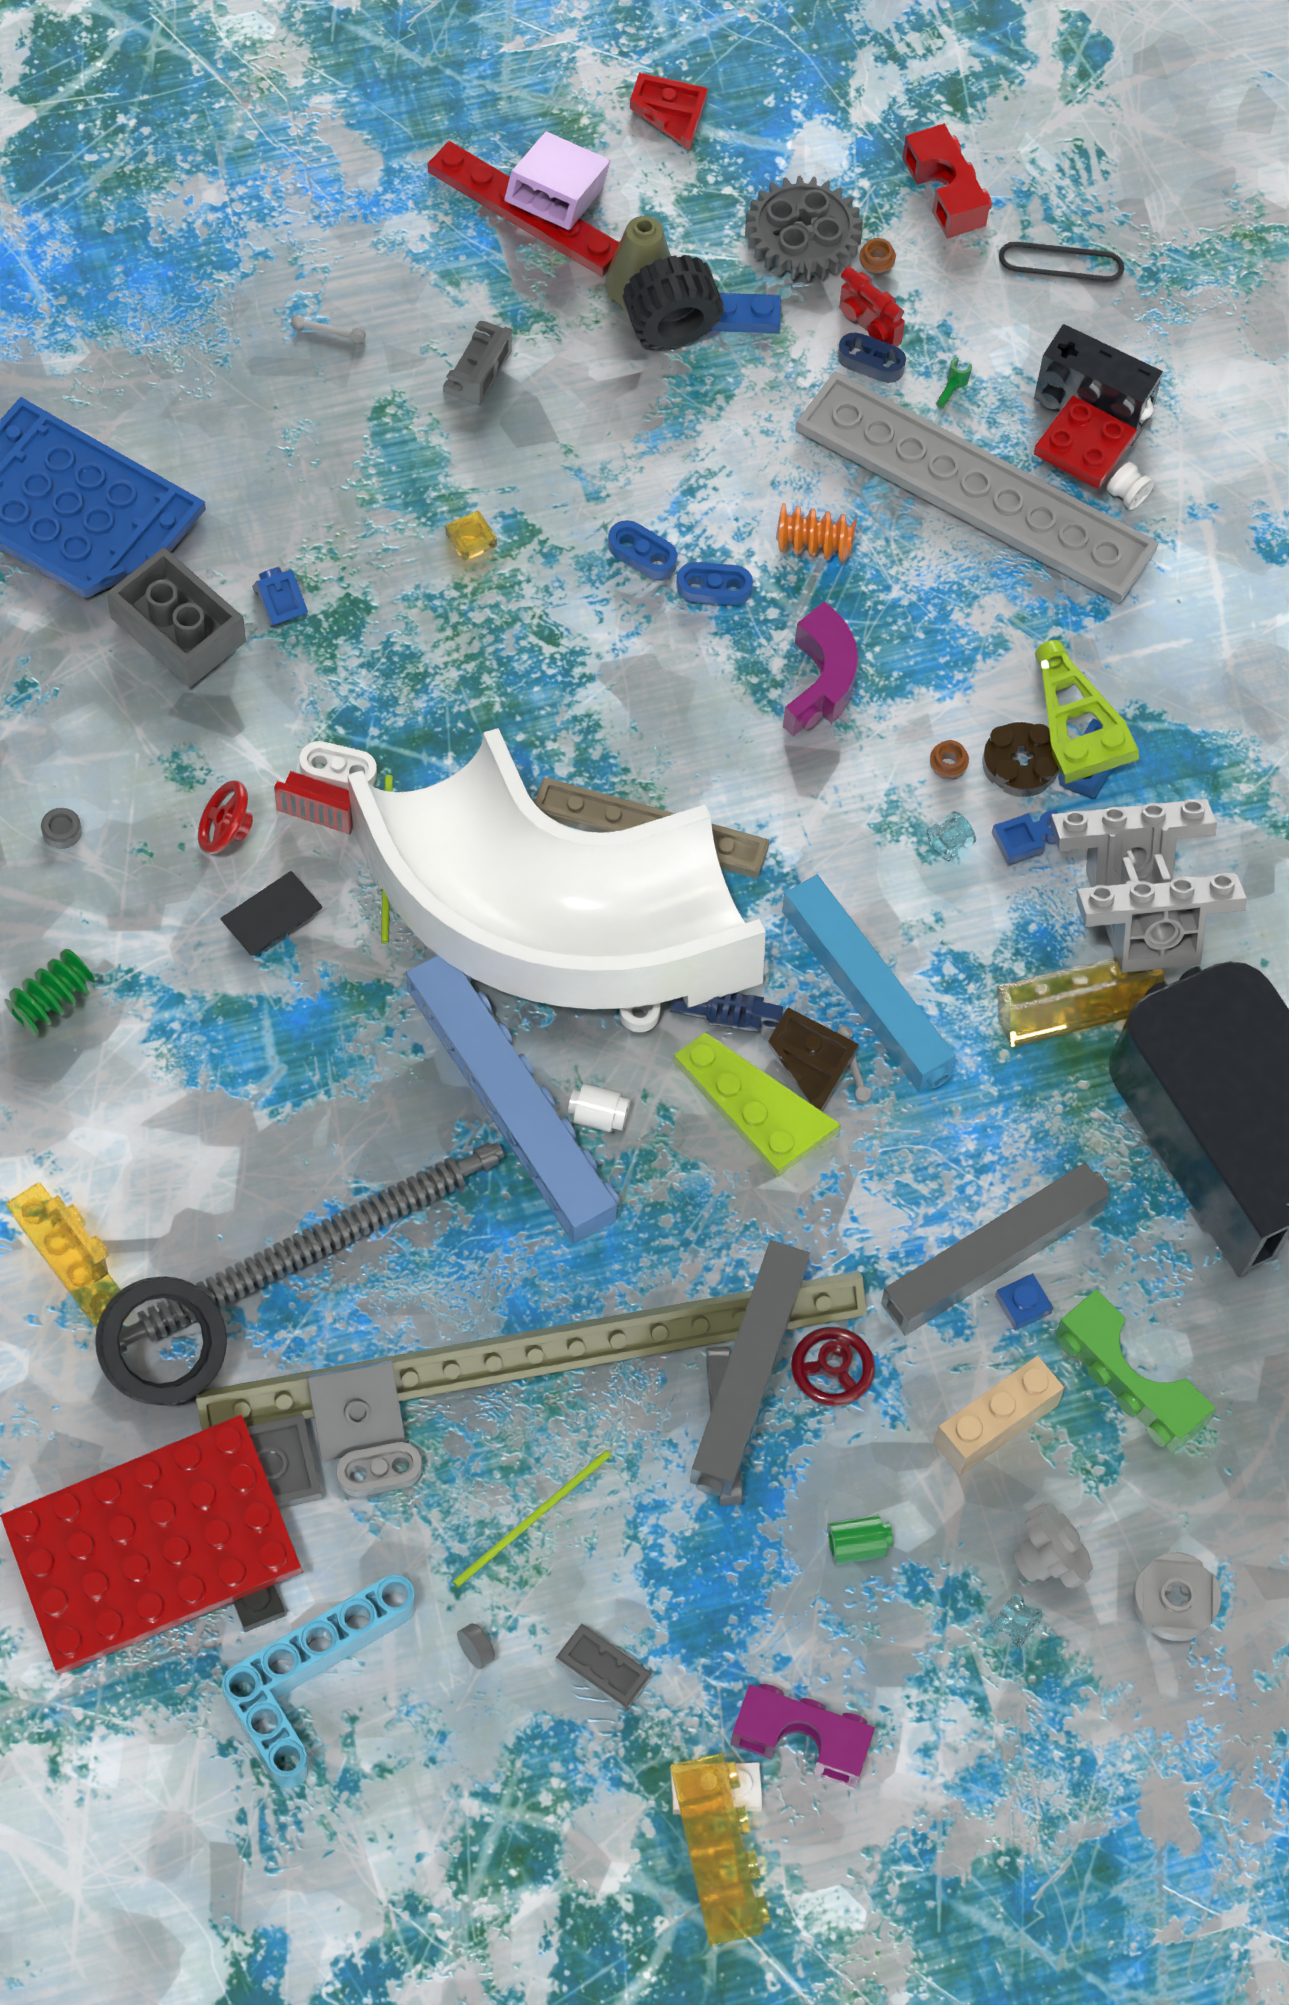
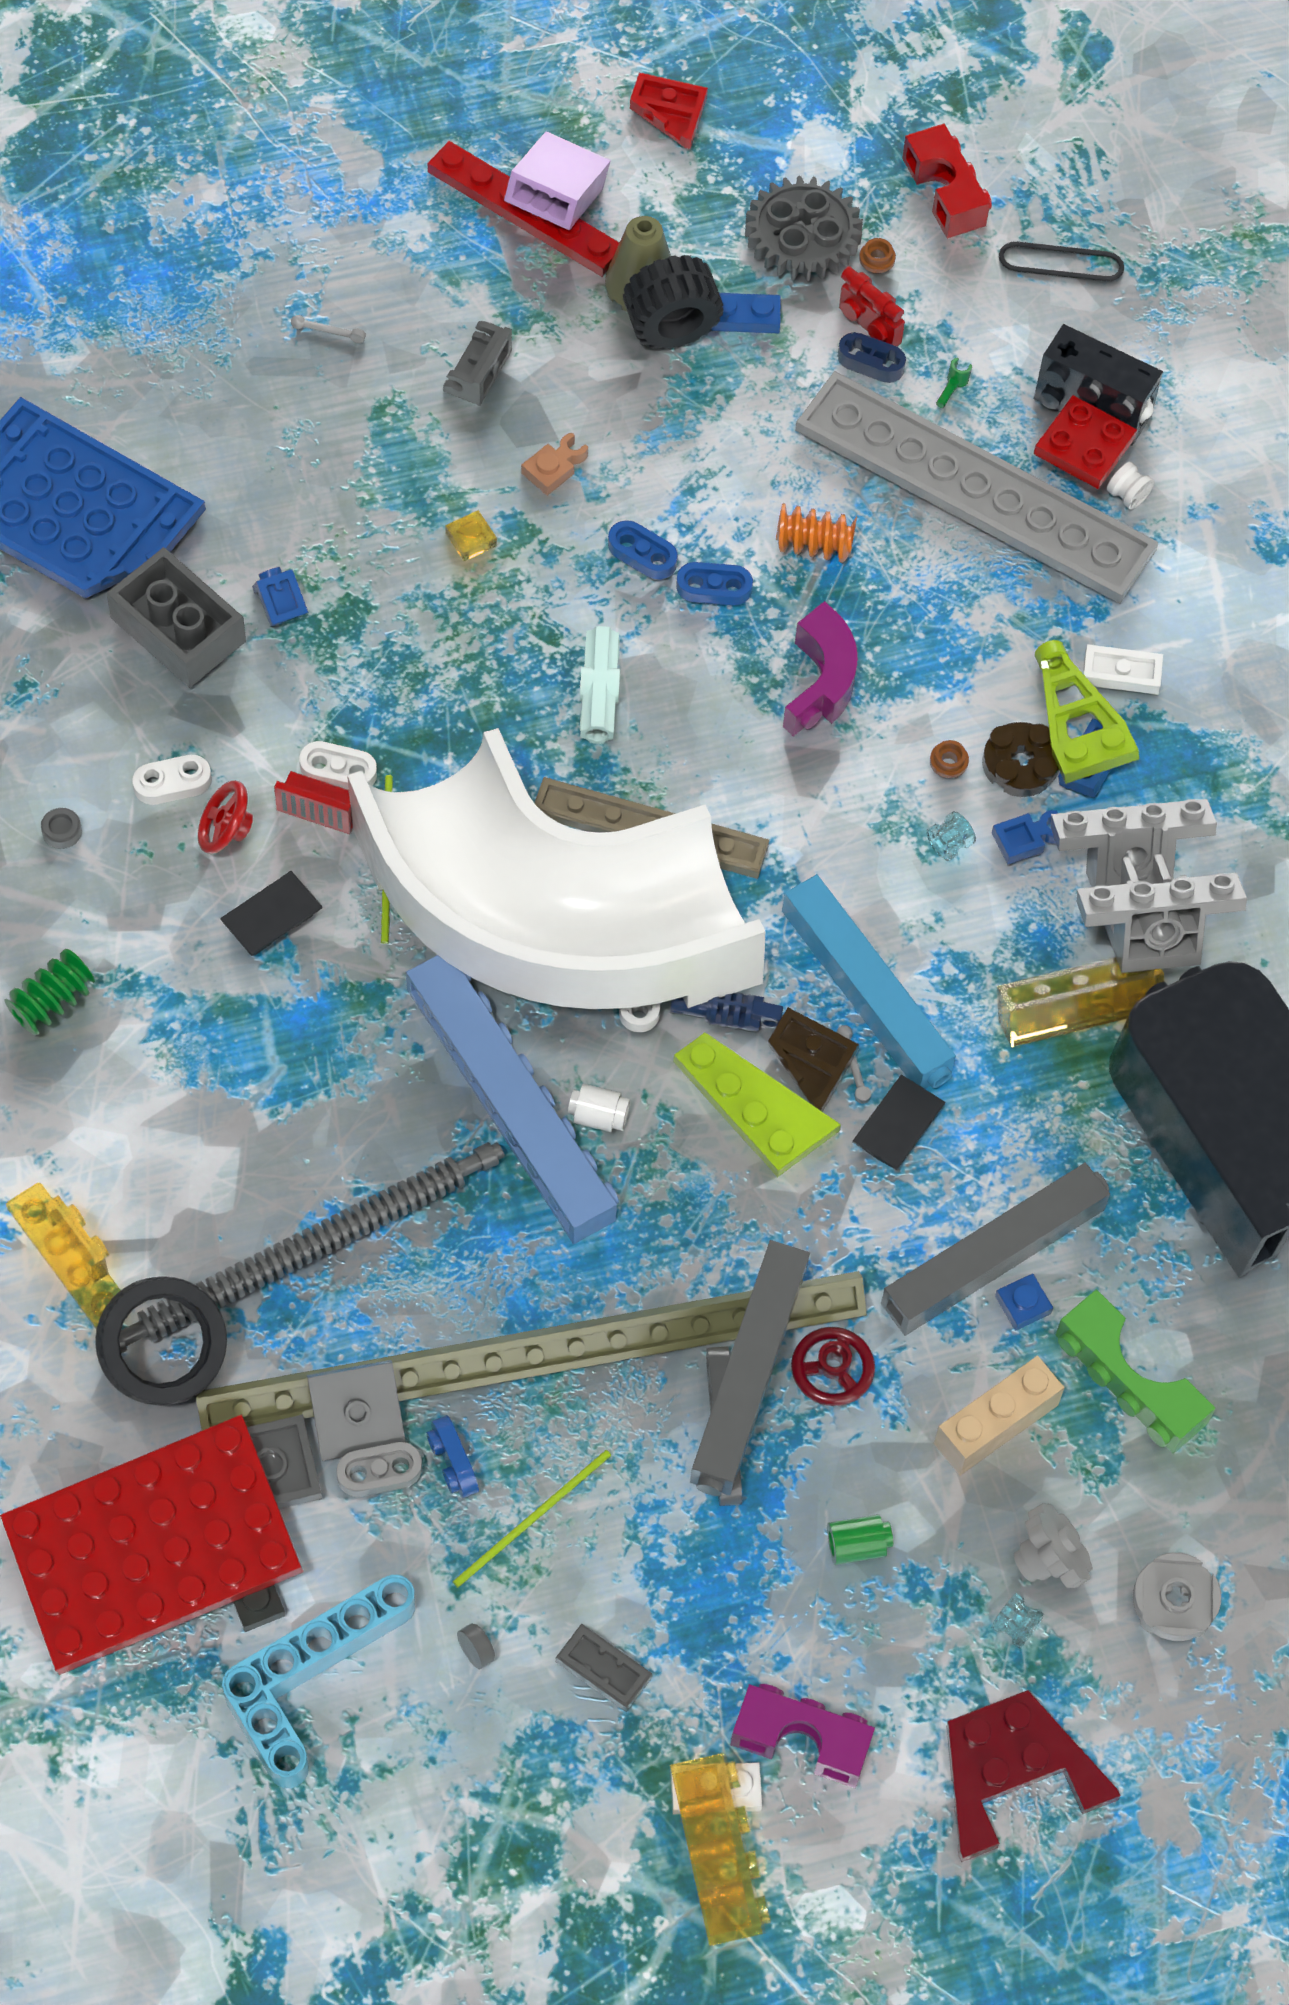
none -> white plate [132,755,212,805]
none -> blue plate [426,1415,479,1498]
none -> nougat plate [521,433,588,496]
none -> light aqua piece [580,626,620,744]
none -> black piece [852,1074,945,1170]
none -> dark red wing [946,1690,1121,1862]
none -> white plate [1083,644,1163,695]

